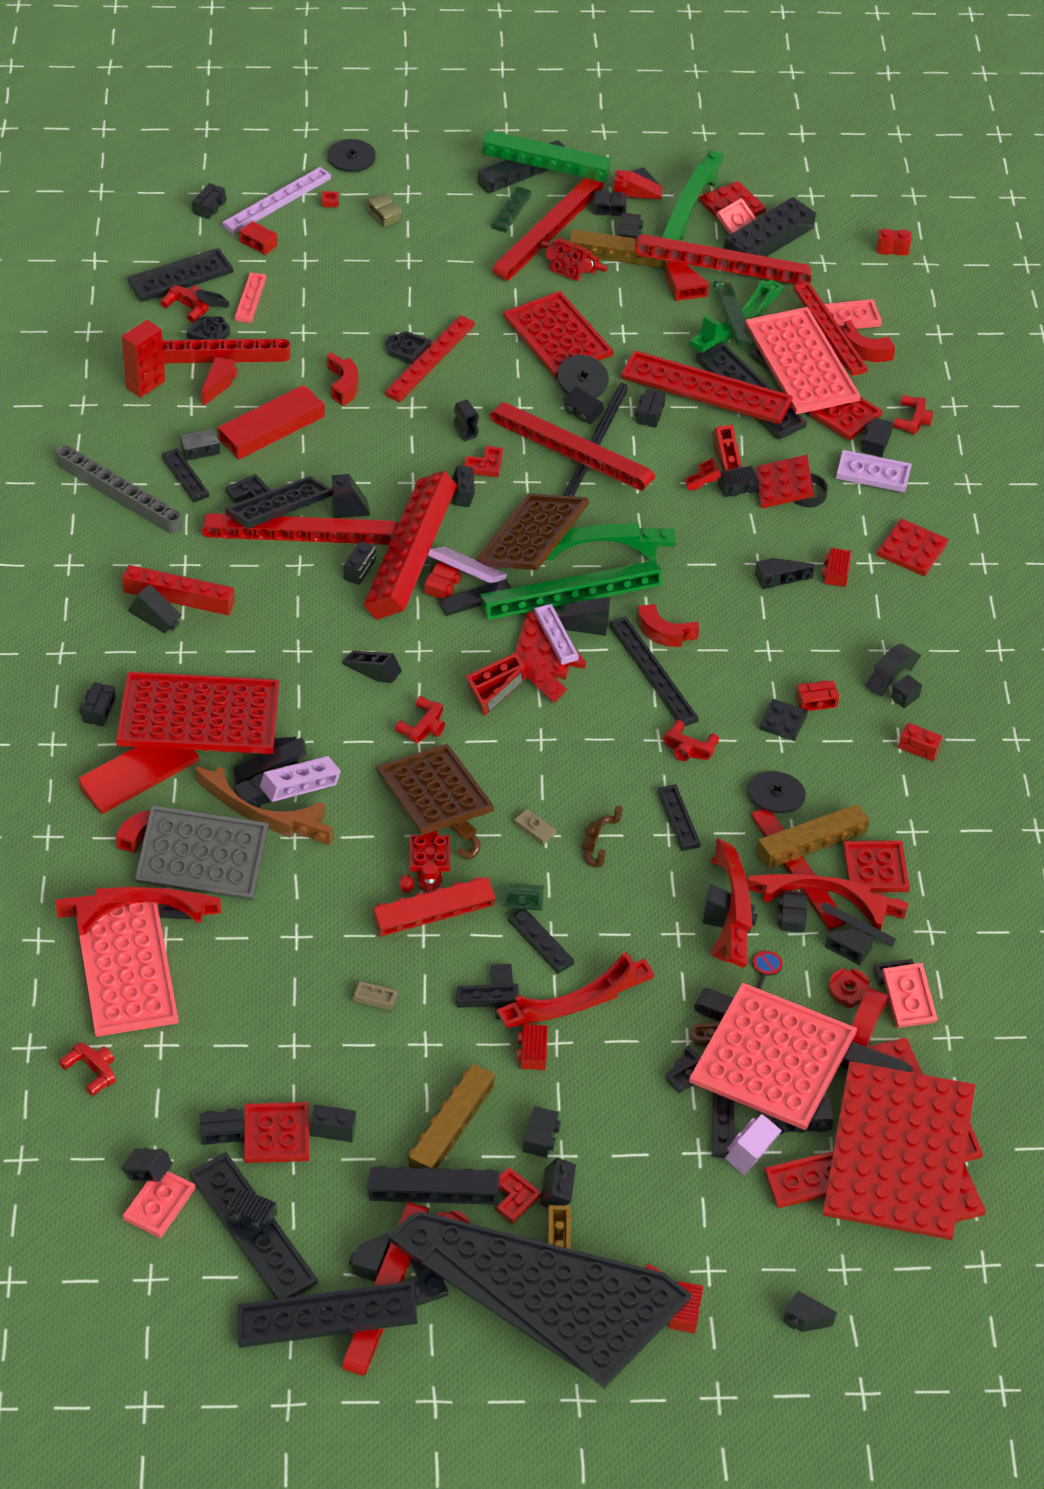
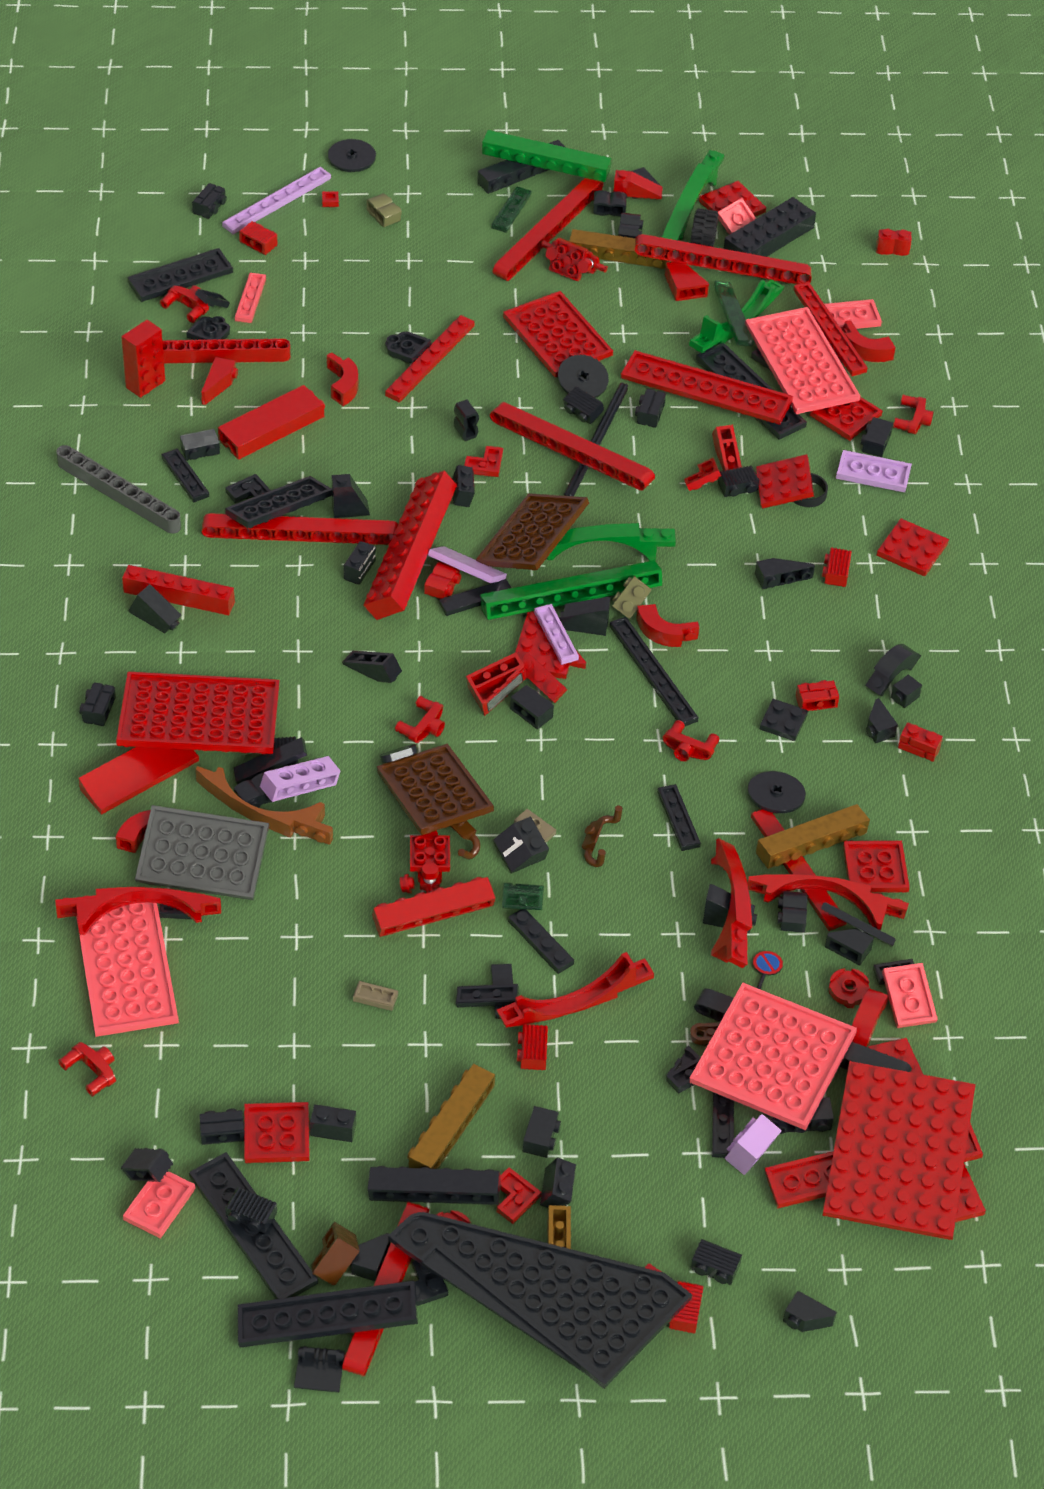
none -> black hinge [294,1346,345,1393]
none -> reddish brown panel [311,1222,360,1286]
none -> black tile [380,744,418,763]
none -> black slope [493,816,549,873]
none -> black brick [510,685,554,730]
none -> olive bracket [612,576,652,619]
none -> black tyre [690,208,718,247]
none -> black brick [691,1239,742,1285]
none -> black slope [866,698,898,743]

